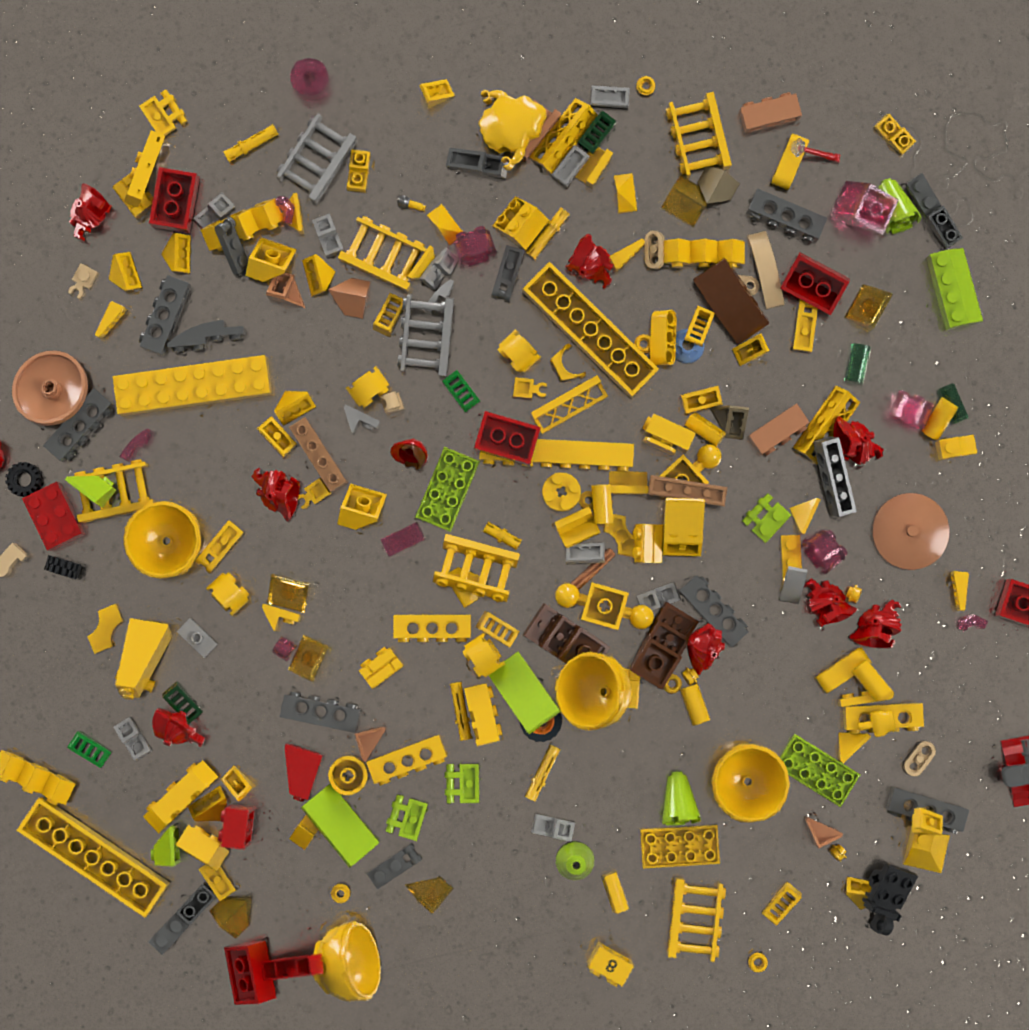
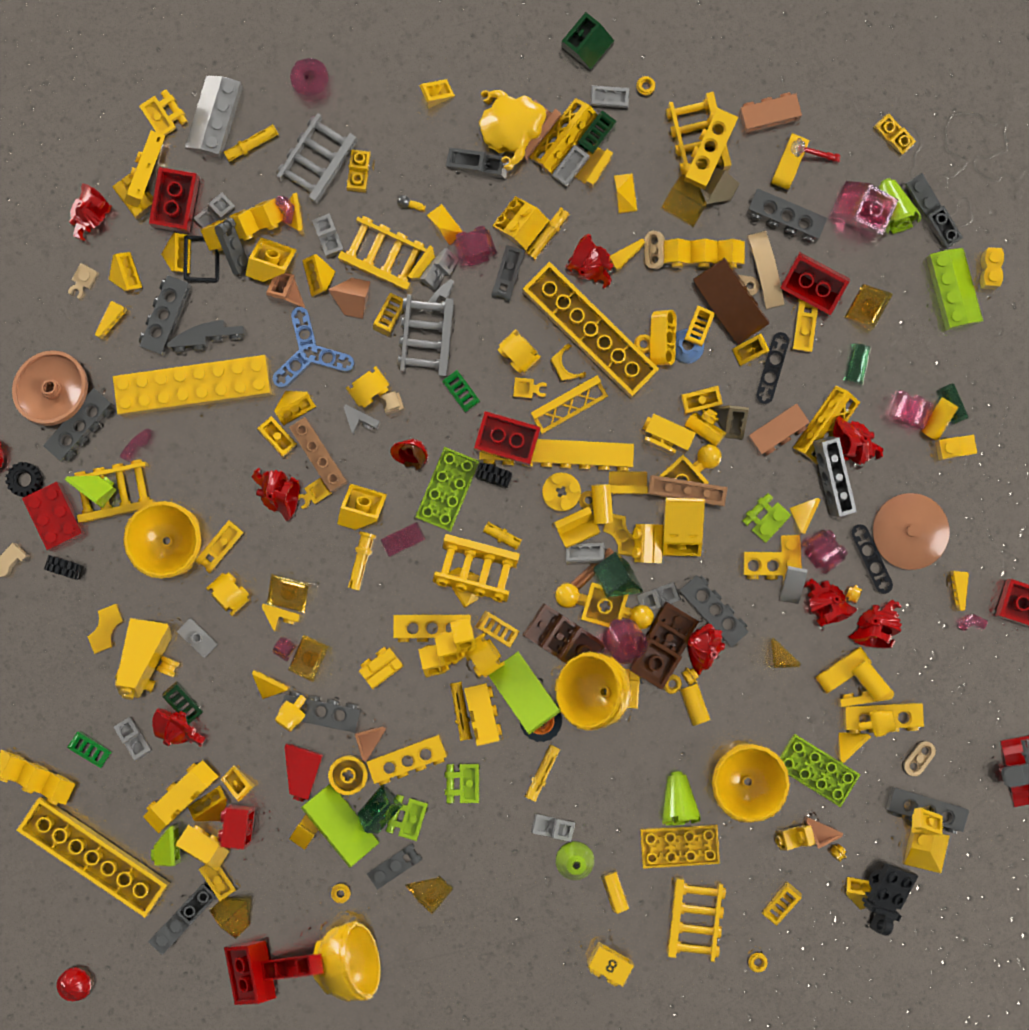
none -> red piece [56,967,94,1001]
none -> yellow wheel [156,655,180,677]
none -> black piece [183,235,219,282]
none -> light grey slope [185,76,243,159]
none -> yellow slope [252,670,290,699]
none -> medium blue piece [272,307,355,388]
none -> yellow piece [275,695,307,732]
none -> yellow pin [348,531,376,590]
none -> clear green slope [357,785,403,834]
none -> yellow brick [418,618,476,677]
none -> black tyre [475,462,512,488]
none -> dark green slope [561,12,614,70]
none -> clear green slope [593,552,643,597]
none -> clear pink brick [602,619,648,664]
none -> yellow brick [683,108,738,190]
none -> yellow plate [701,408,719,425]
none -> yellow brick [742,552,783,580]
none -> black beam [756,332,789,405]
none -> clear yellow slope [769,638,802,668]
none -> yellow slope [775,825,816,850]
none -> black beam [850,524,893,594]
none -> yellow brick [980,247,1004,290]

